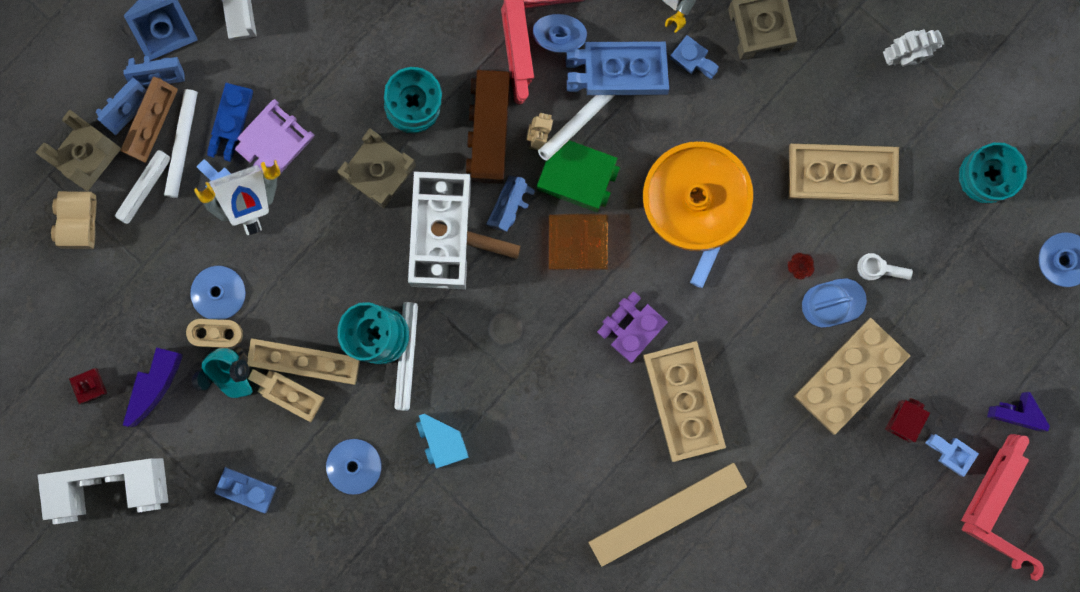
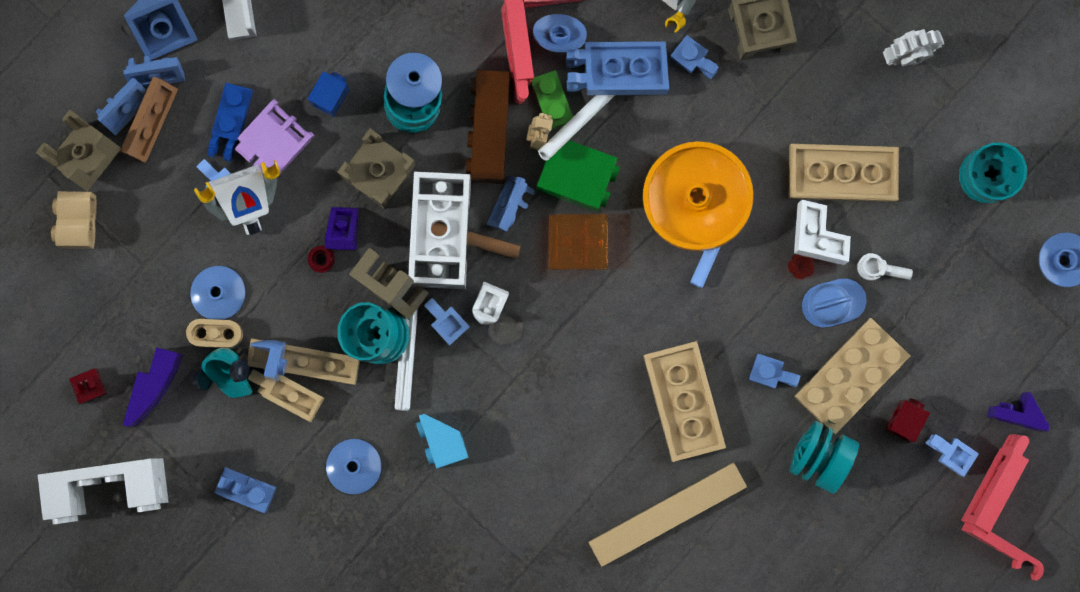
white axle [115,150,171,224] -> none
white piece [164,89,198,198] -> none
medium lavender plate [597,291,668,363] -> none
none -> medium blue plate [250,340,287,382]
none -> blue brick [307,71,350,117]
none -> dark red plate [307,245,335,273]
none -> dark purple slope [325,207,359,250]
none -> dark tan panel [349,248,429,319]
none -> medium blue dish [386,53,442,108]
none -> light blue plate [424,298,470,345]
none -> white plate [472,282,509,325]
none -> bright green plate [531,70,573,130]
none -> medium blue plate [749,354,801,389]
none -> teal wheel [789,421,859,494]
none -> white plate [794,200,851,265]

